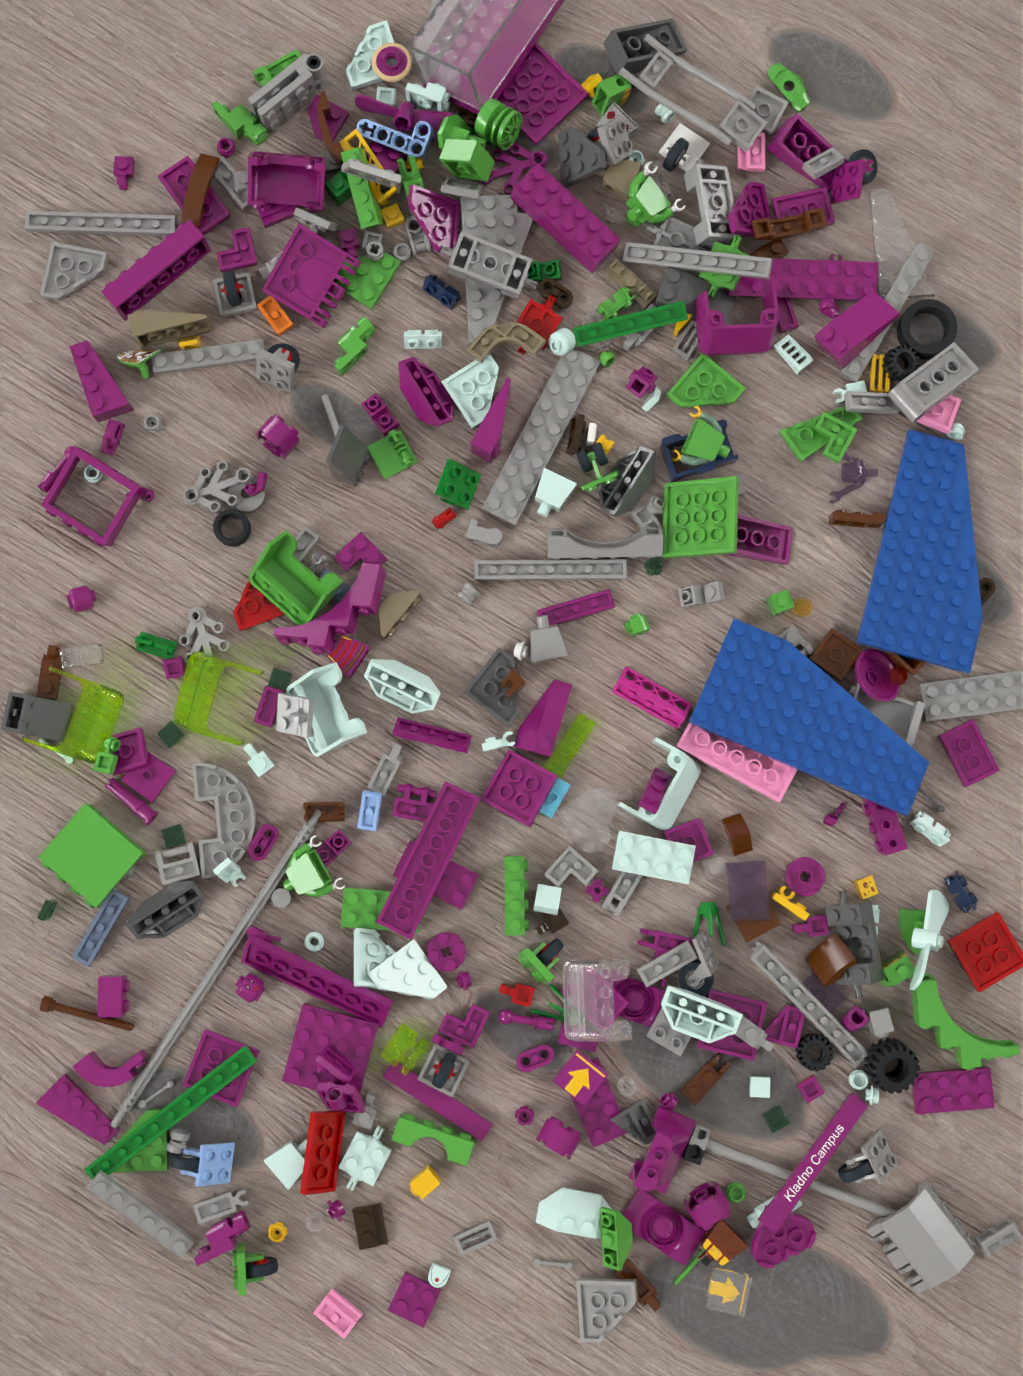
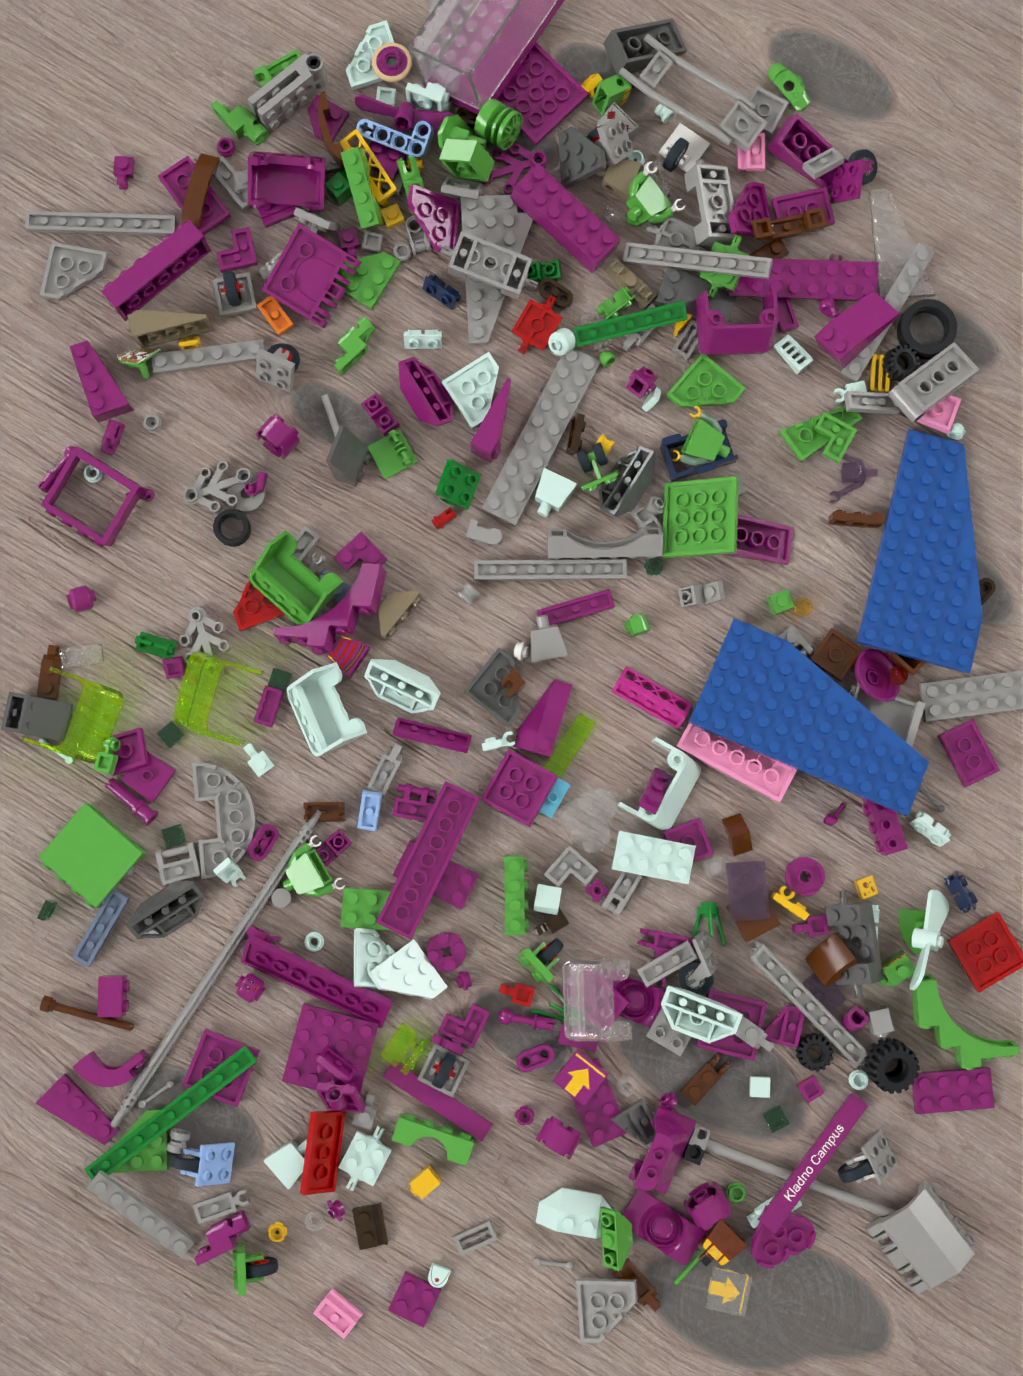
hinge [276,692,314,738] -> none
light grey plate [341,159,401,187] -> none
light grey bush [366,241,384,261] -> none
dark tan plate [466,322,546,364] -> none
white tile [586,423,597,447] -> none
light aqua plate [865,1085,879,1105] -> none
light grey hinge [974,1217,1023,1259] -> none

